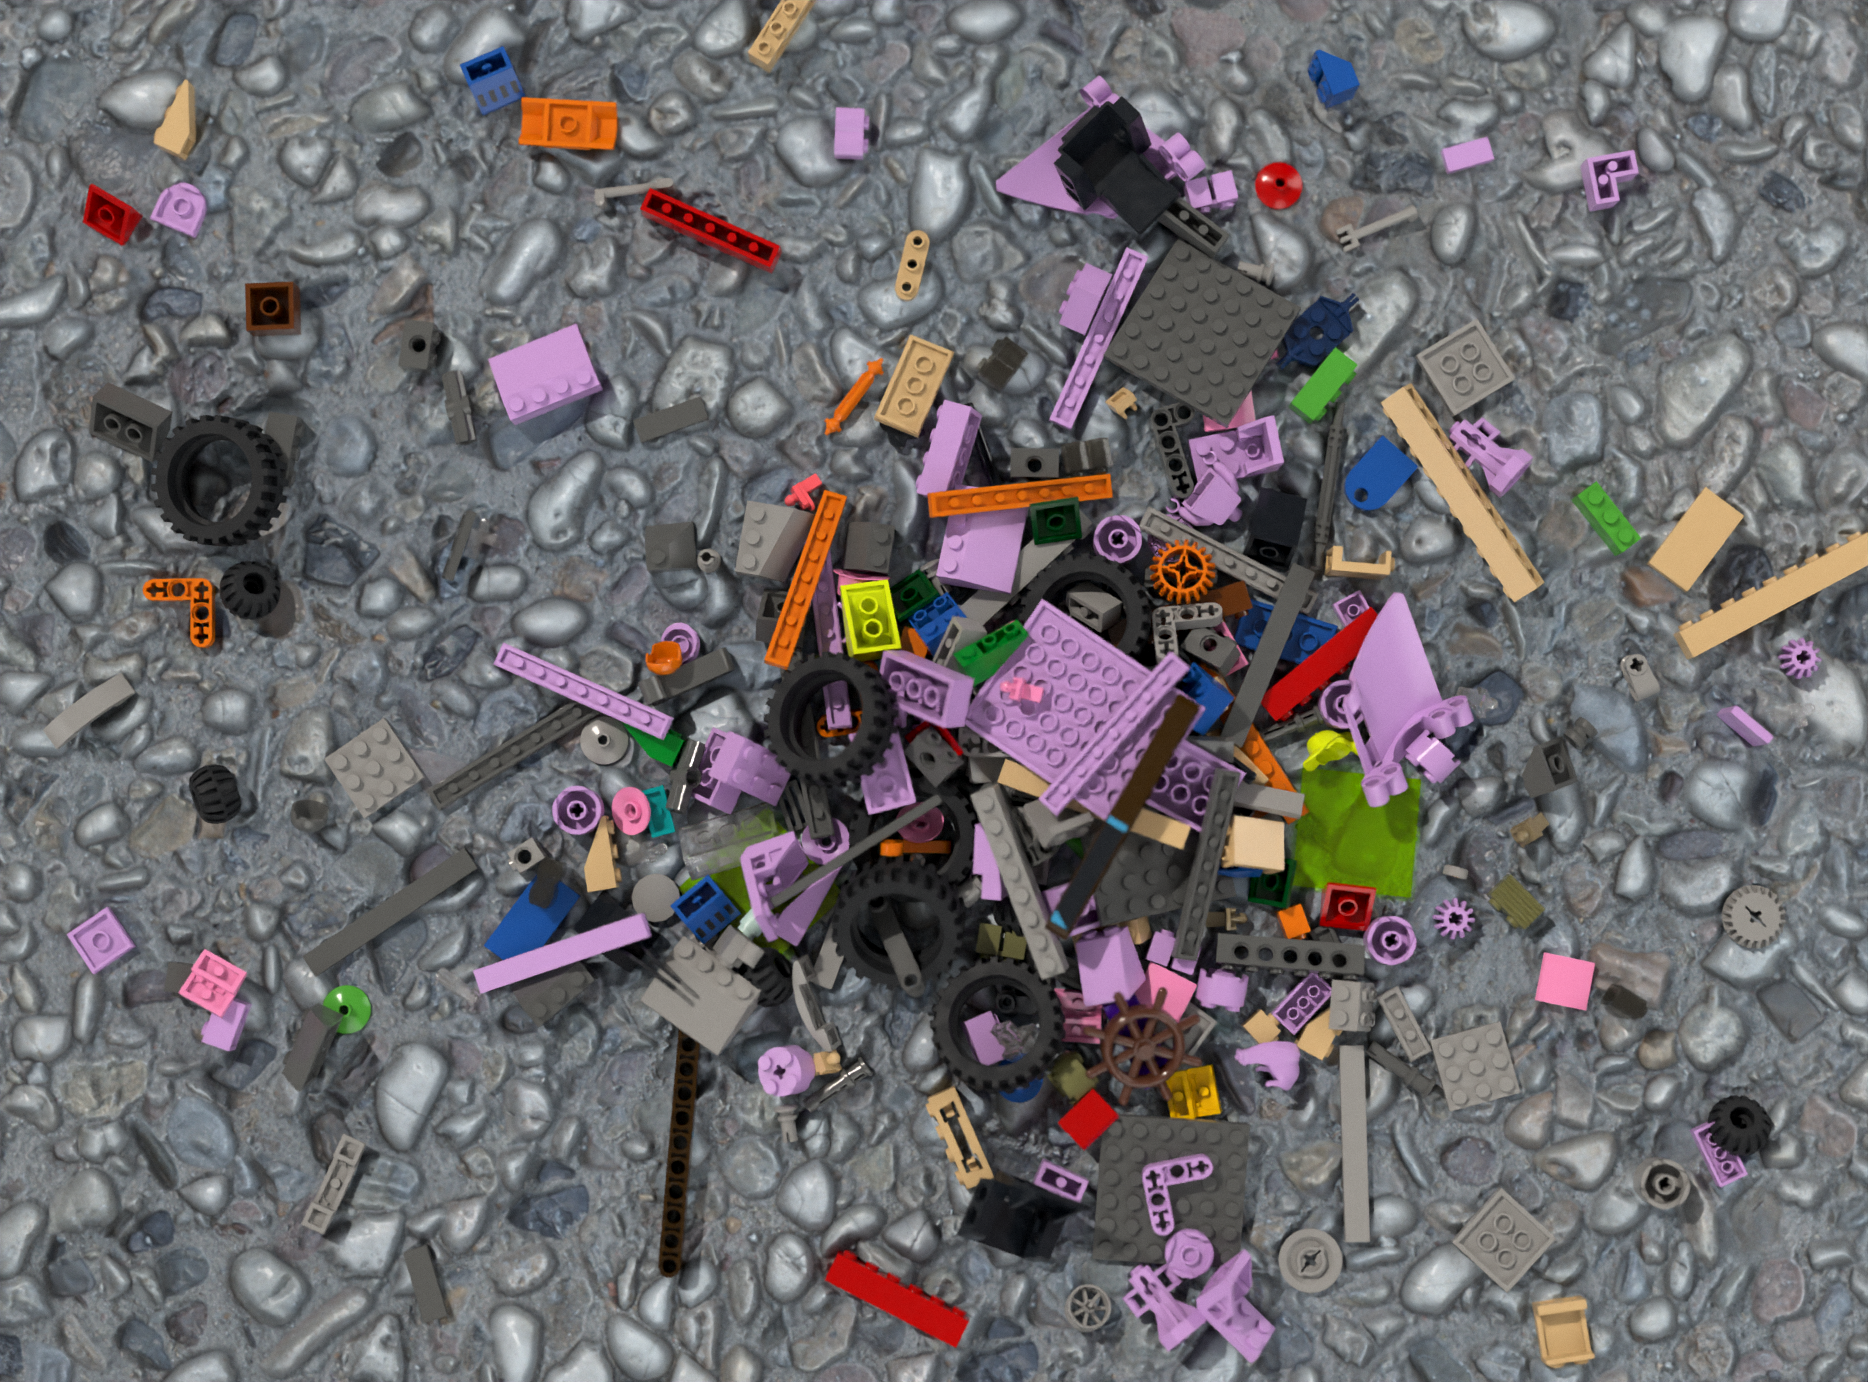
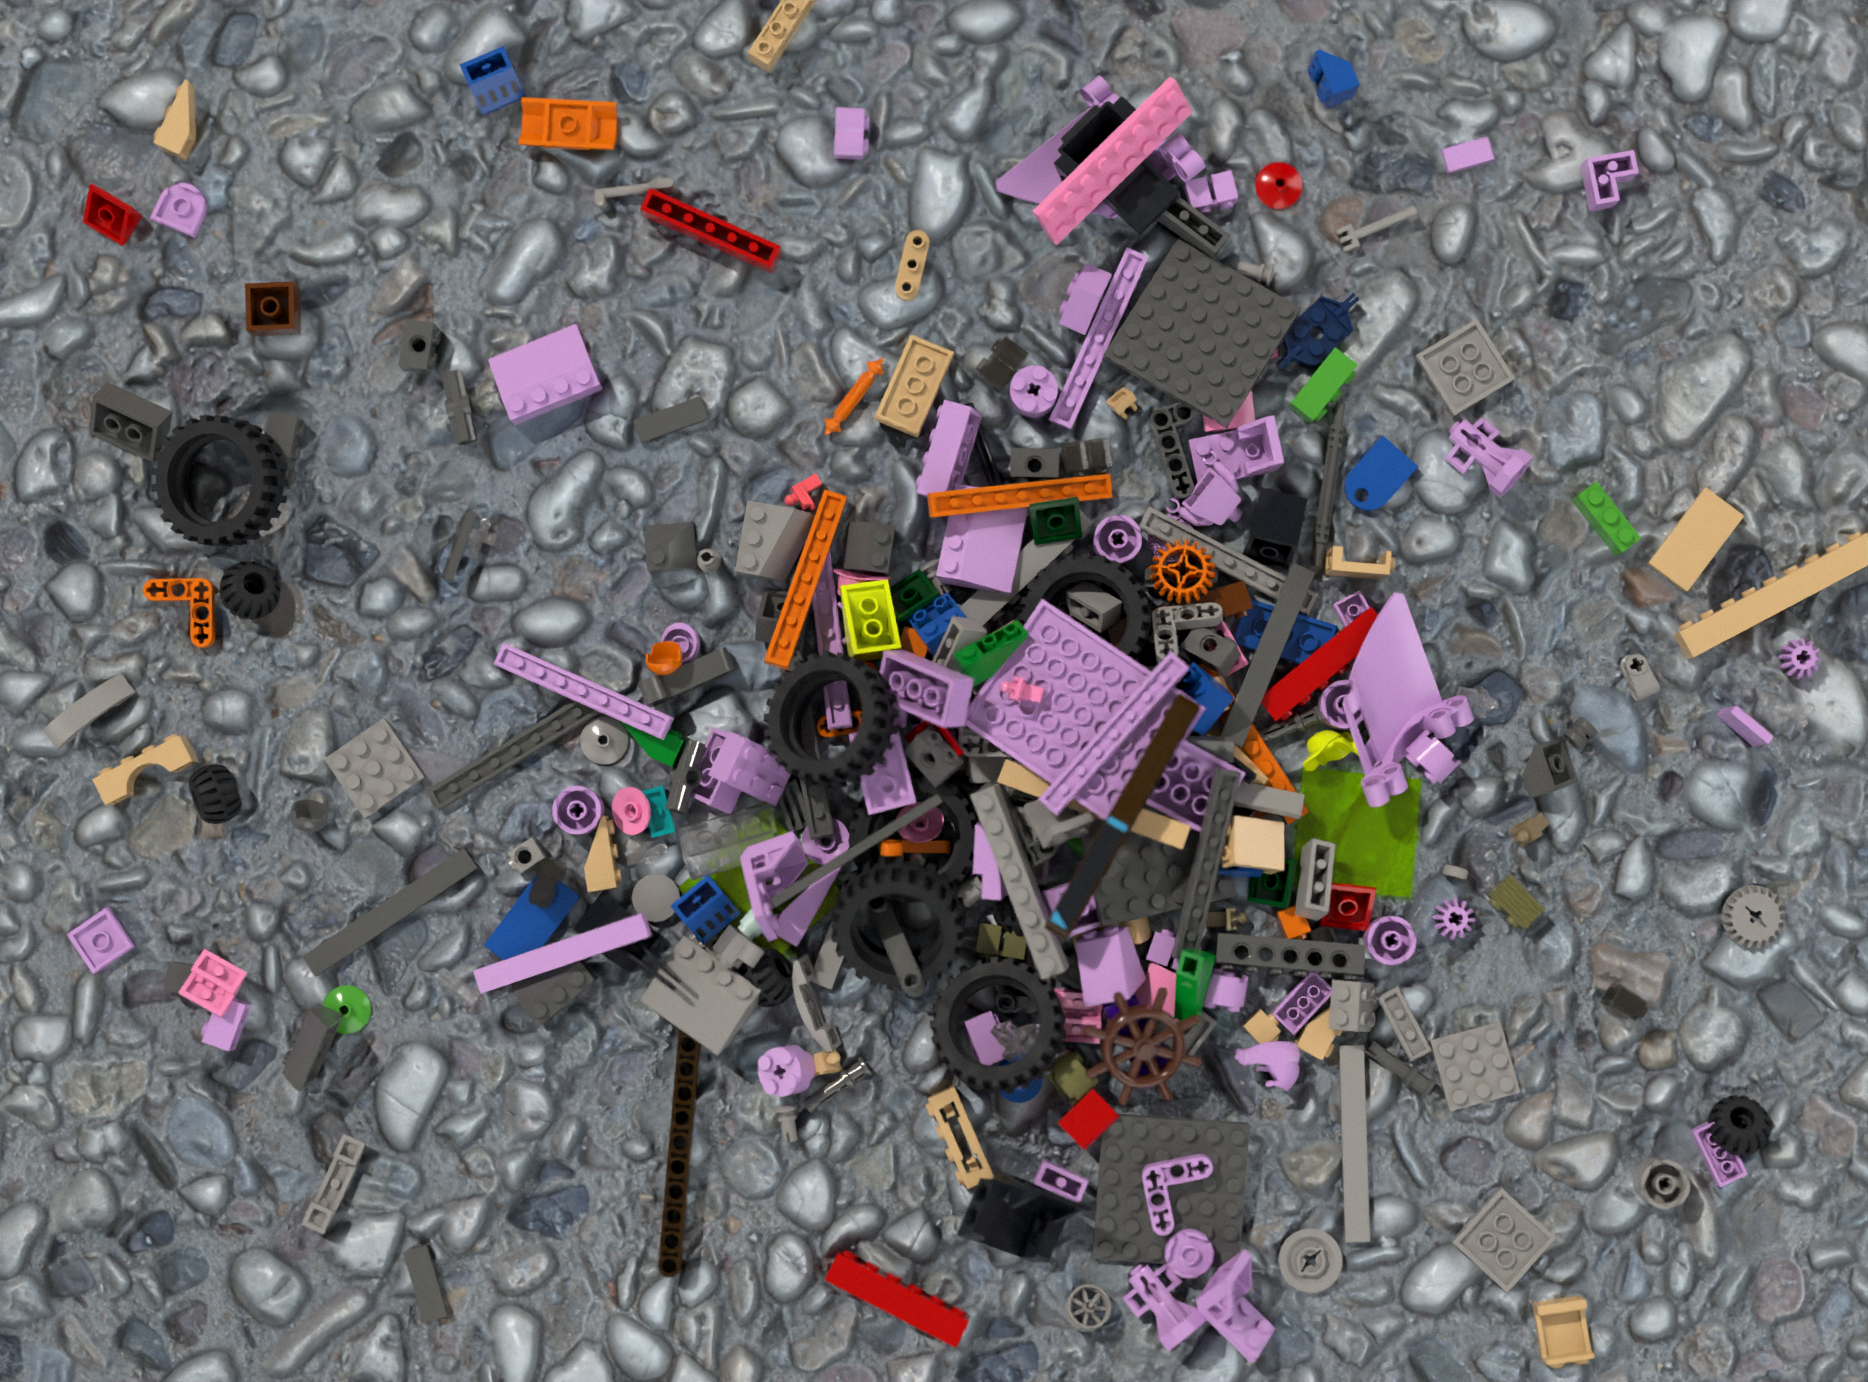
yellow slope [1166,1064,1222,1119] -> none
tan brick [1381,383,1545,602] -> none
bright pink slope [1535,952,1595,1011] -> none
none -> tan arch [92,734,199,806]
none -> lavender brick [1009,366,1058,418]
none -> bright pink plate [1032,77,1193,245]
none -> green slope [1174,948,1216,1026]
none -> light grey brick [1295,838,1335,921]

